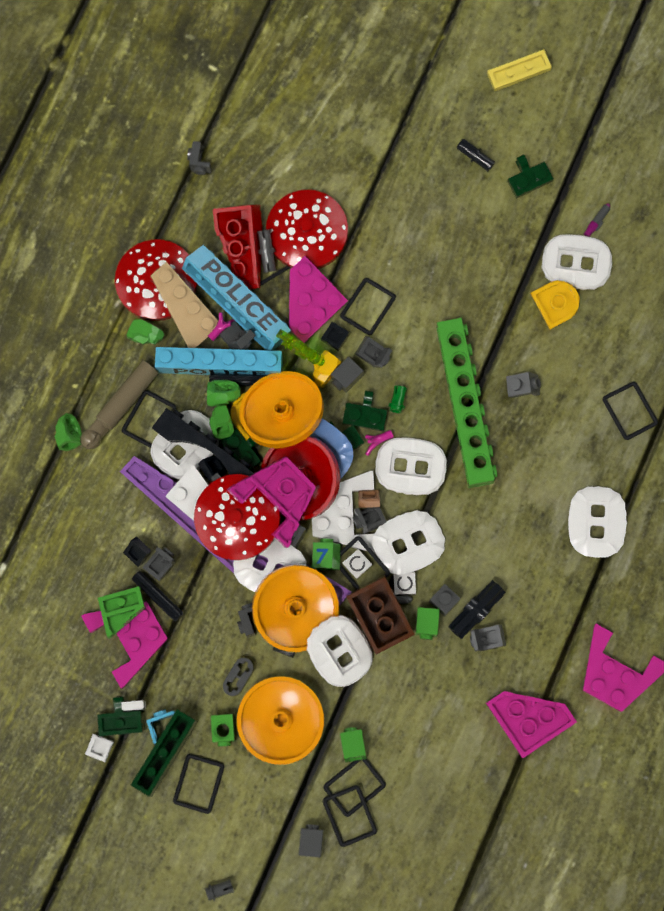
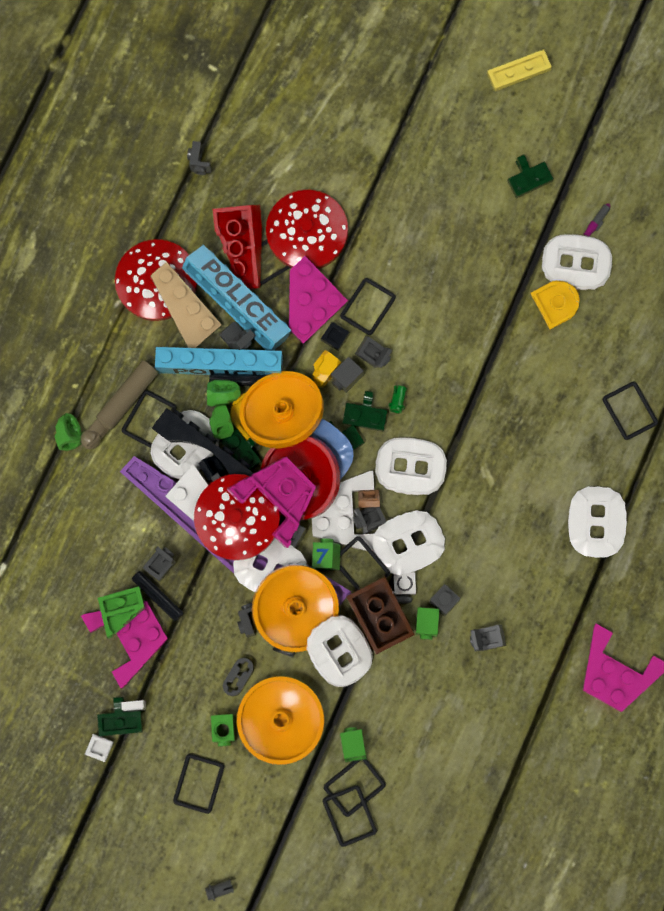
black plate [123,536,151,567] -> none
bright green rock [126,318,164,345] -> none
dark green brick [131,709,198,797] -> none
medium azure bracket [146,710,175,744] -> none
dark pink bar [208,312,236,341] -> none
dark grey pin [257,230,276,273] -> none
clear neon green plate [276,329,325,366] -> none
dark grey brick [299,824,324,857] -> none
white tile [342,549,372,580] -> none
dark pink bar [365,430,393,456] -> none
bright green brick [436,318,497,488] -> none
black piece [448,580,506,640] -> none
black axle [457,139,495,172] -> none
dark pink plate [486,691,577,759] -> none
dark grey bracket [506,372,541,398] -> none

